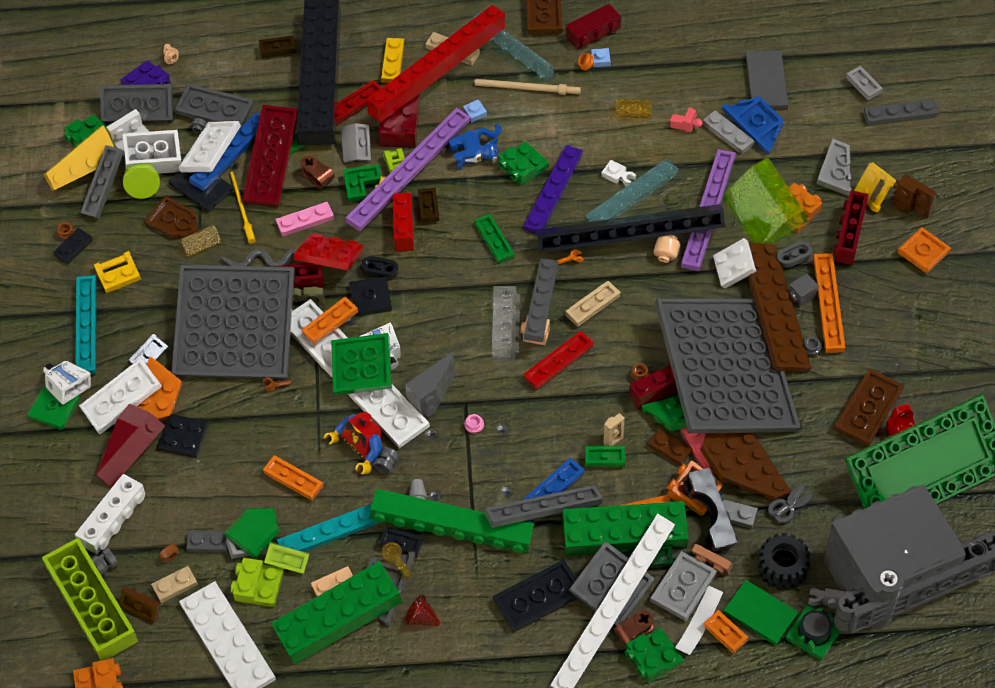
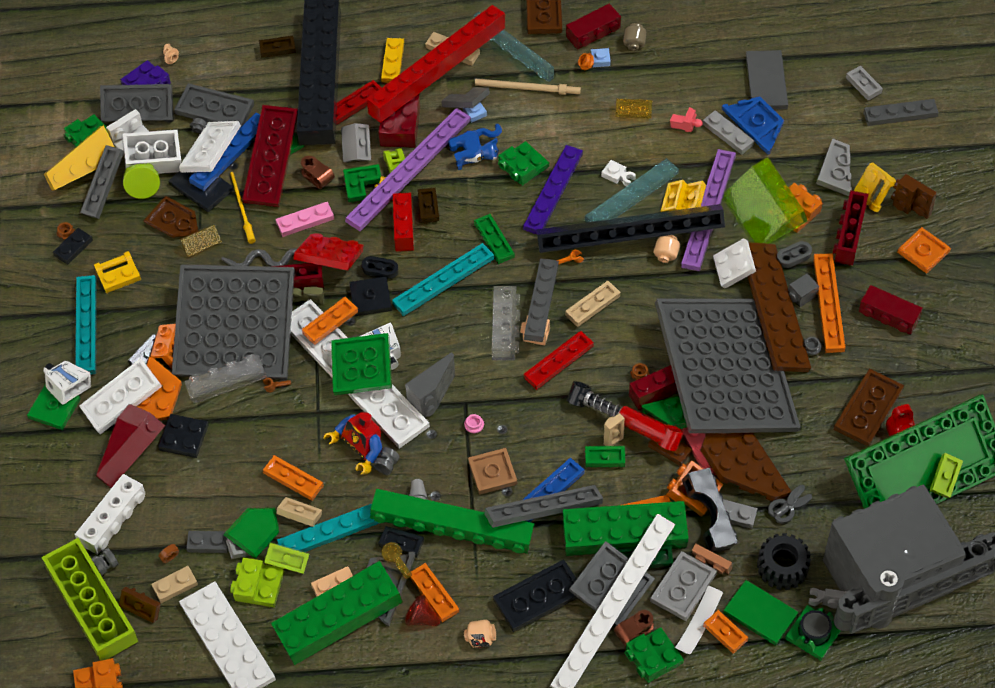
none -> orange bracket [150,324,176,369]
none -> clear brick [185,354,267,403]
none -> tan plate [277,497,322,527]
none -> teal plate [392,243,494,316]
none -> orange plate [408,563,459,623]
none -> dark grey tile [441,87,490,108]
none -> light nougat head [464,619,496,648]
none -> medium nougat plate [468,448,517,495]
none -> piece [567,381,684,451]
none -> dark tan head [623,23,647,51]
none -> yellow slope [660,180,706,212]
none -> dark red brick [859,285,923,335]
none -> lime plate [929,453,963,499]

